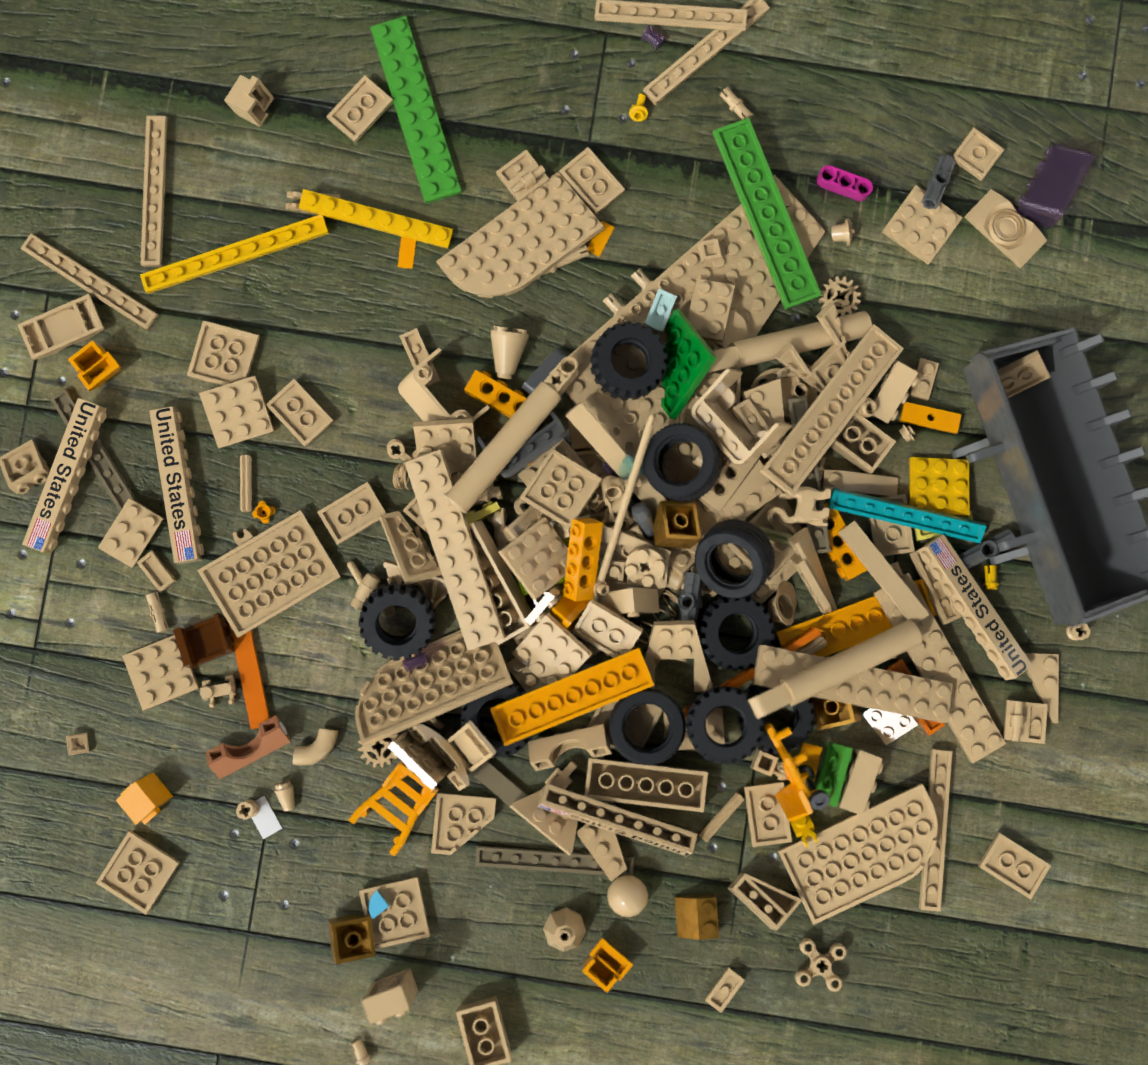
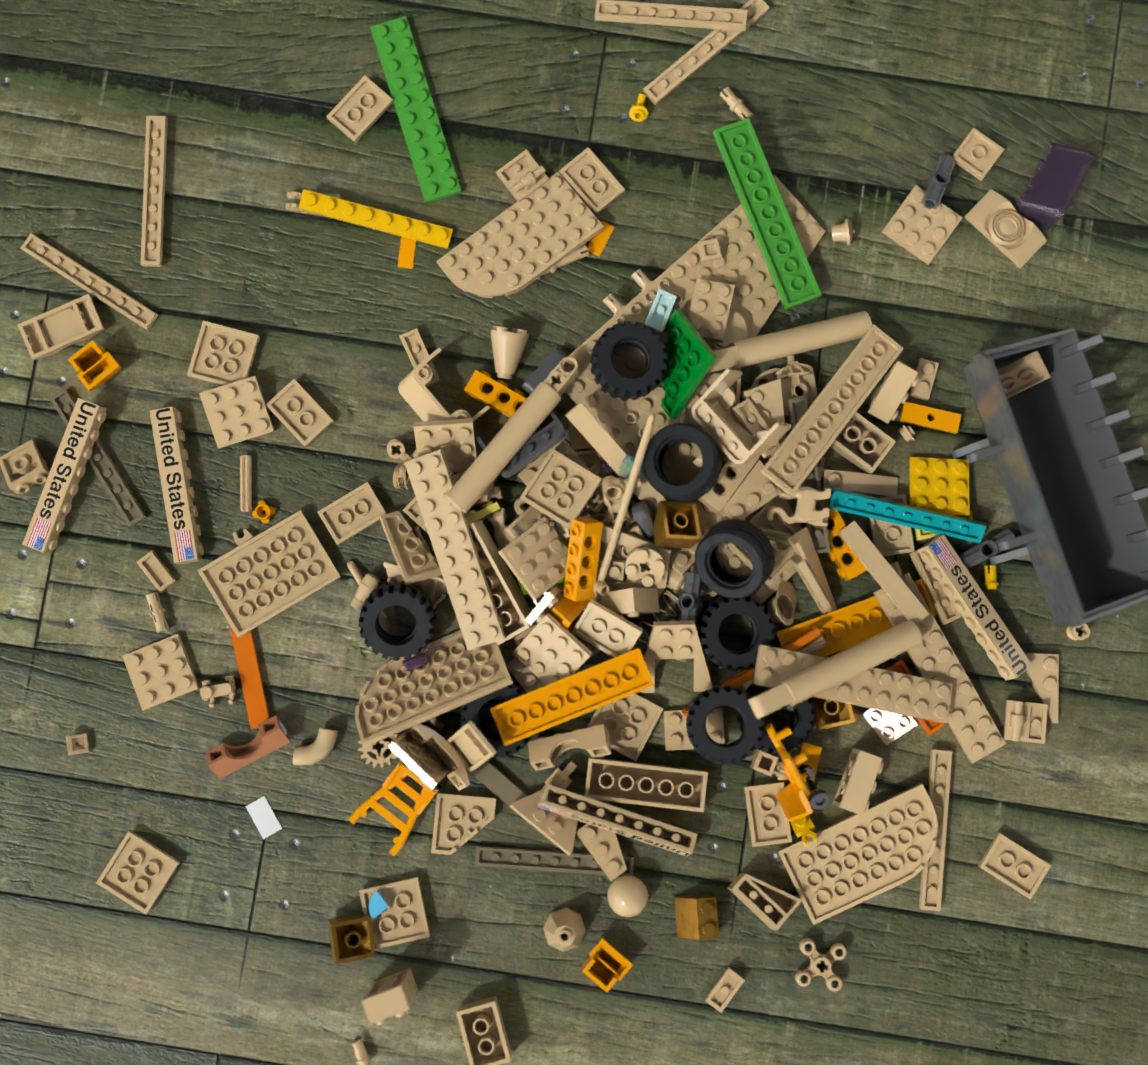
tan plate [98,498,164,568] -> none
light orange plate [116,772,173,825] -> none
yellow plate [140,215,329,294] -> none
reddish brown panel [173,613,235,669] -> none
tan plate [224,75,274,127] -> none
tan bush [236,799,259,820] -> none
tan cone [274,780,295,811] -> none
black tyre [609,688,686,765] -> none
clear purple bush [641,25,666,50] -> none
tan axle [699,792,744,842] -> none
tan wing [774,303,850,393] -> none
bright green plate [816,741,852,807] -> none
dark pink beam [817,165,873,201] -> none
tan gear [818,276,861,316] -> none
tan cone [856,398,877,417] -> none

